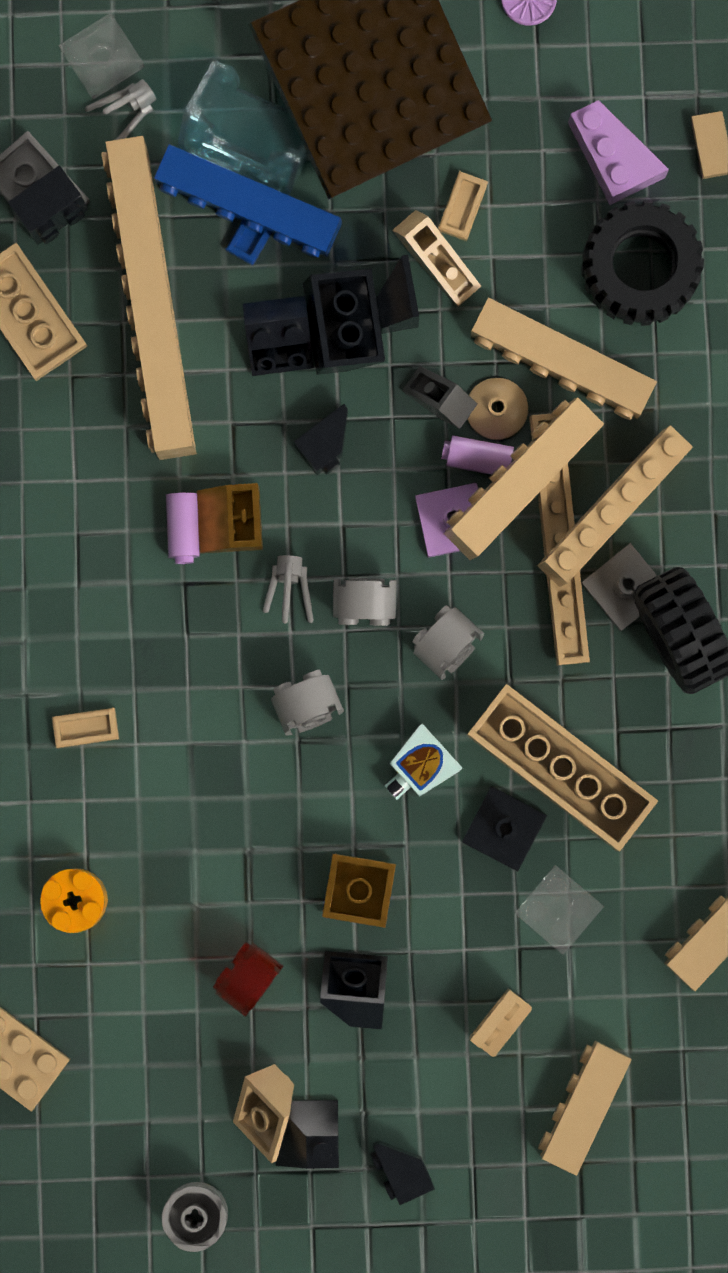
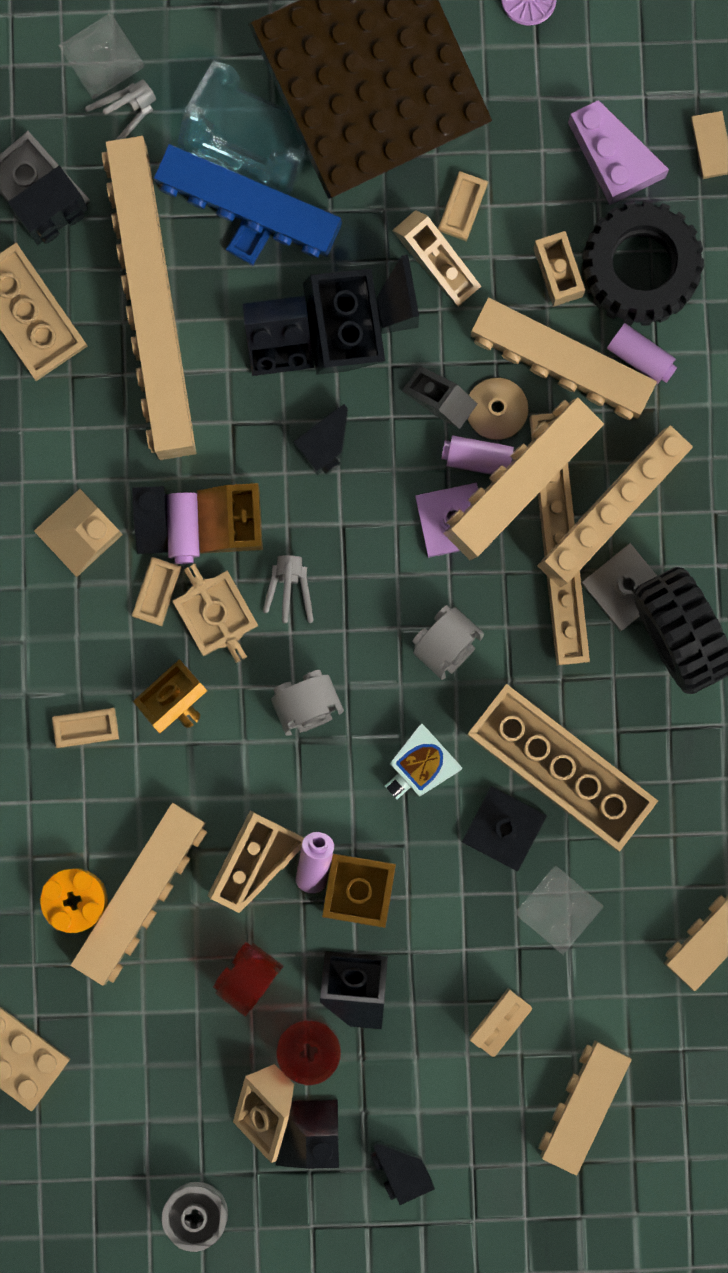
light grey brick [333,578,397,626] -> none
none -> tan slope [34,489,123,577]
none -> tan brick [71,803,207,986]
none -> black slope [132,486,168,554]
none -> tan tile [132,557,182,627]
none -> pearl gold tile [133,659,207,733]
none -> tan plate [173,564,258,663]
none -> tan wedge [208,810,305,913]
none -> clear red brick [277,1018,341,1085]
none -> lavender brick [296,832,334,893]
none -> tan brick [533,231,585,307]
none -> lavender brick [607,323,677,384]

